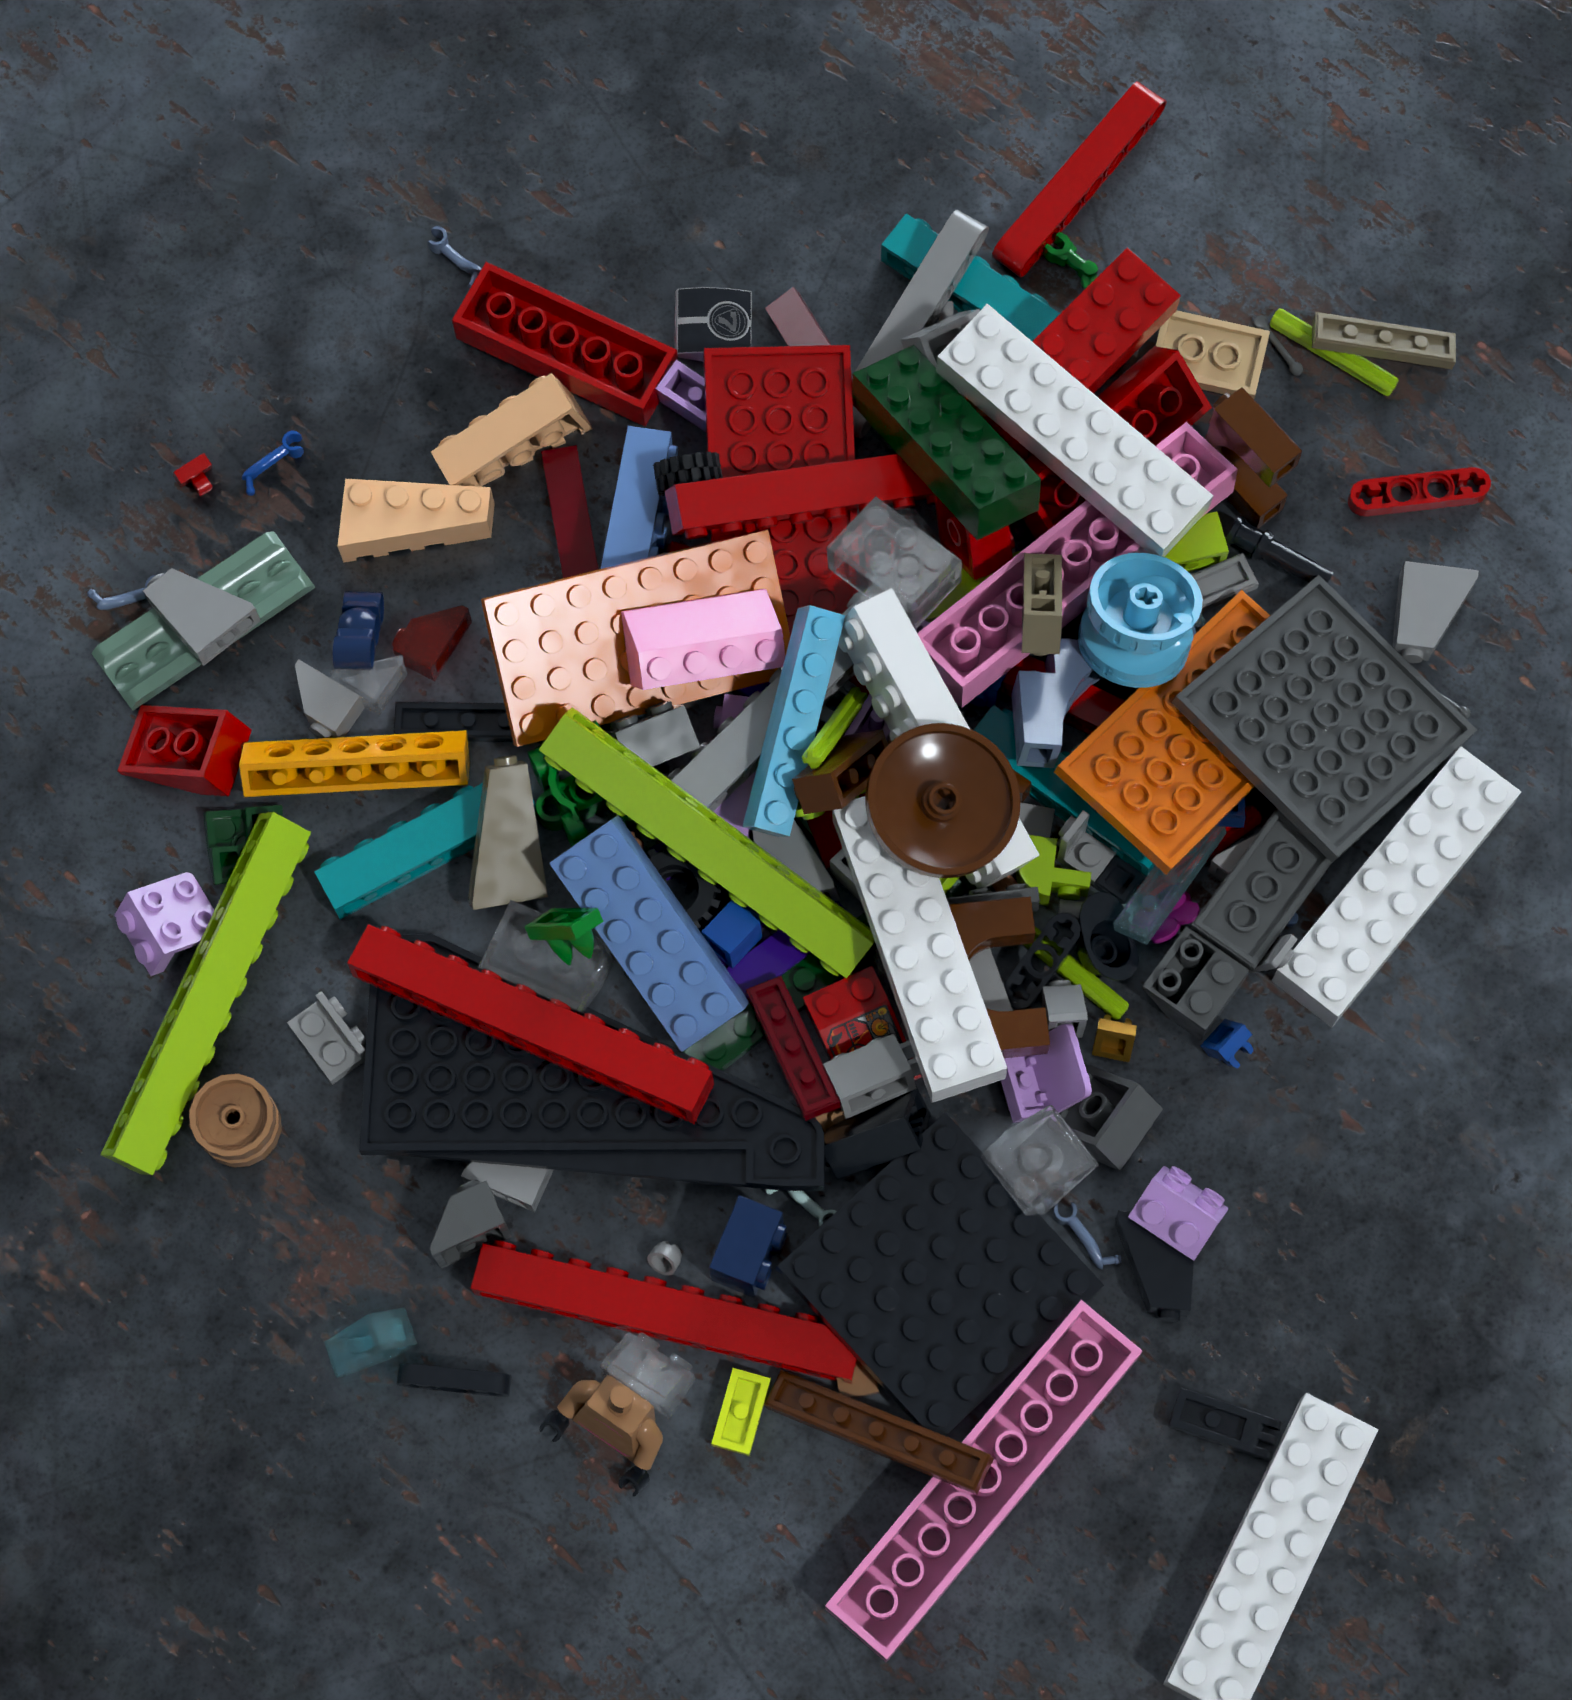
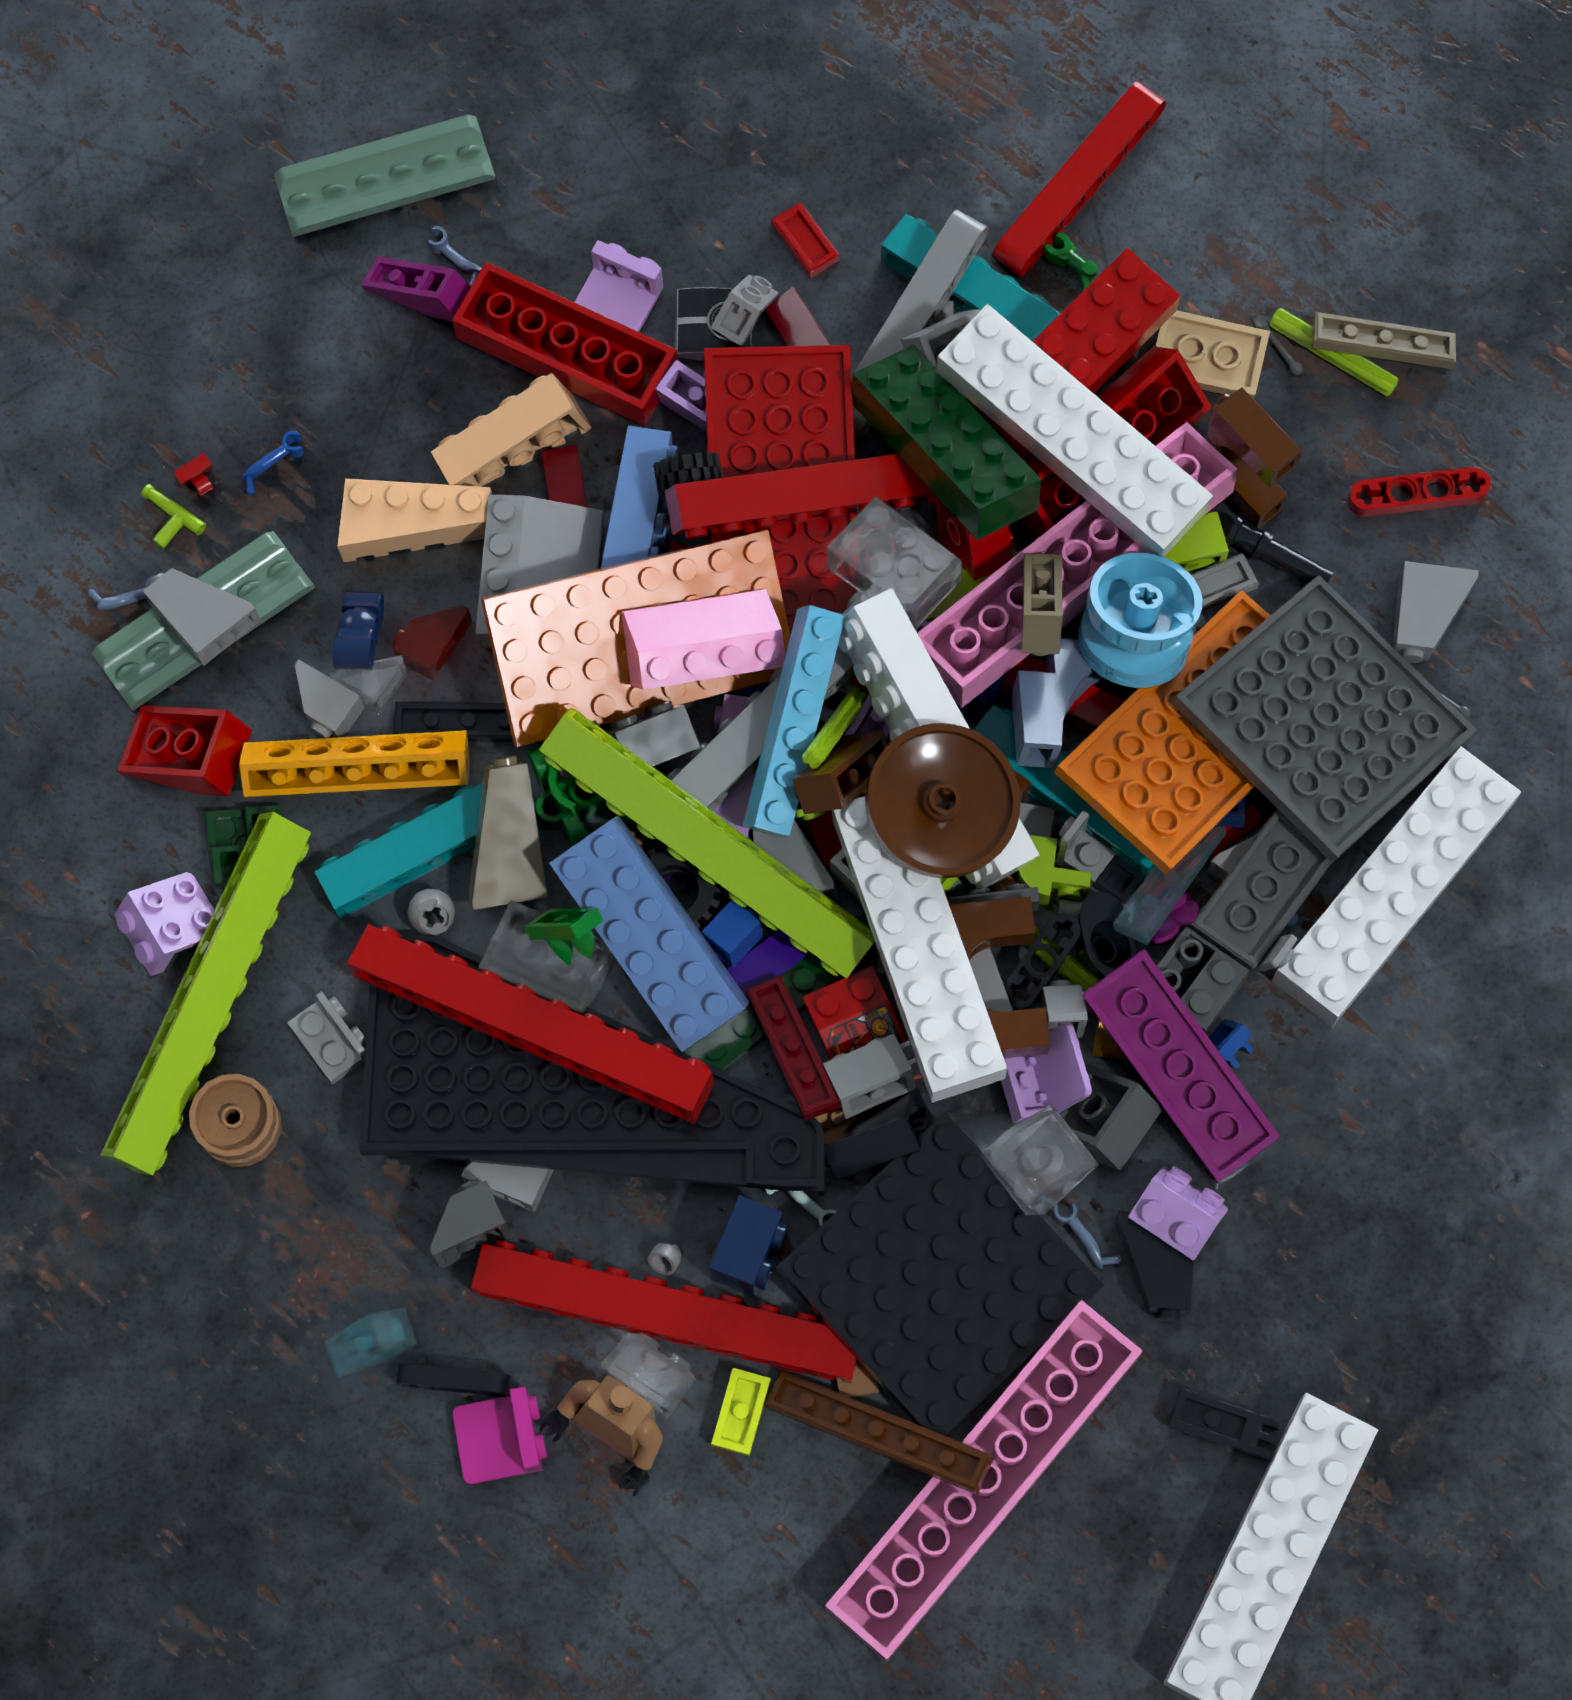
none -> lime piece [141,484,206,549]
none -> sand green plate [274,115,496,237]
none -> magenta slope [361,256,471,322]
none -> light grey piece [407,889,455,936]
none -> dark pink bracket [453,1387,547,1485]
none -> light grey slope [475,494,604,648]
none -> lavender bracket [575,240,664,332]
none -> light grey bracket [711,275,779,346]
none -> red tile [771,202,840,278]
none -> magenta plate [1080,949,1280,1182]

